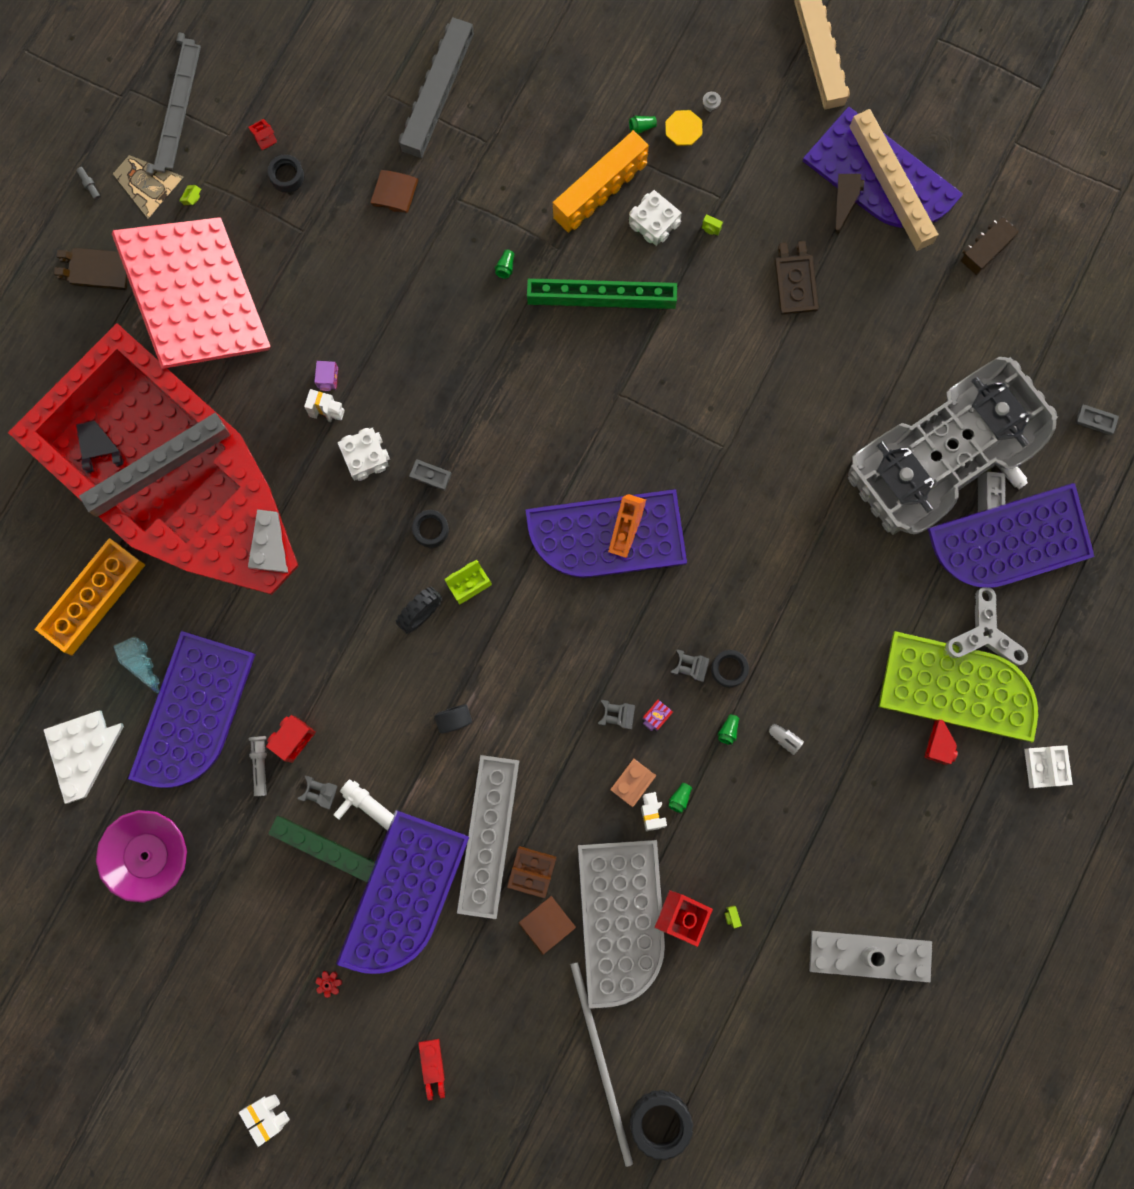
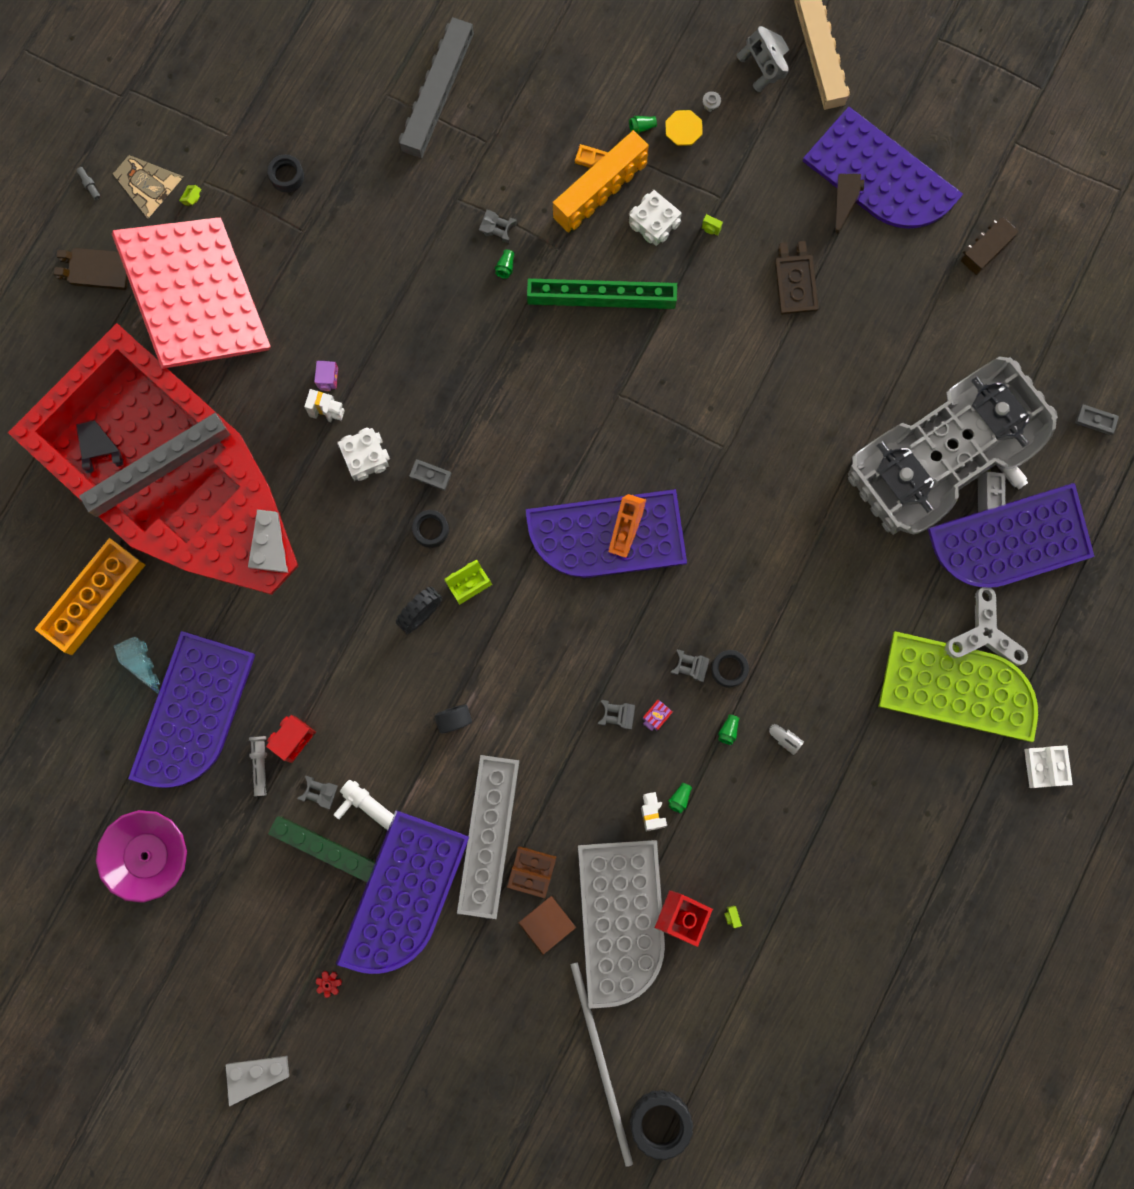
white wing [44,710,124,804] -> none
dark grey piece [145,32,201,175] -> none
white hips [239,1094,289,1147] -> none
red slope [248,119,277,150] -> none
reddish brown slope [370,170,418,213] -> none
red hinge [419,1039,445,1100] -> none
nougat plate [610,759,656,807] -> none
light grey plate [809,931,932,982] -> none
tan brick [850,109,939,251] -> none
red slope [924,719,958,765] -> none
none -> light grey wing [226,1056,289,1106]
none -> dark grey piece [479,210,517,244]
none -> light orange tile [575,144,608,168]
none -> dark grey piece [737,26,789,92]

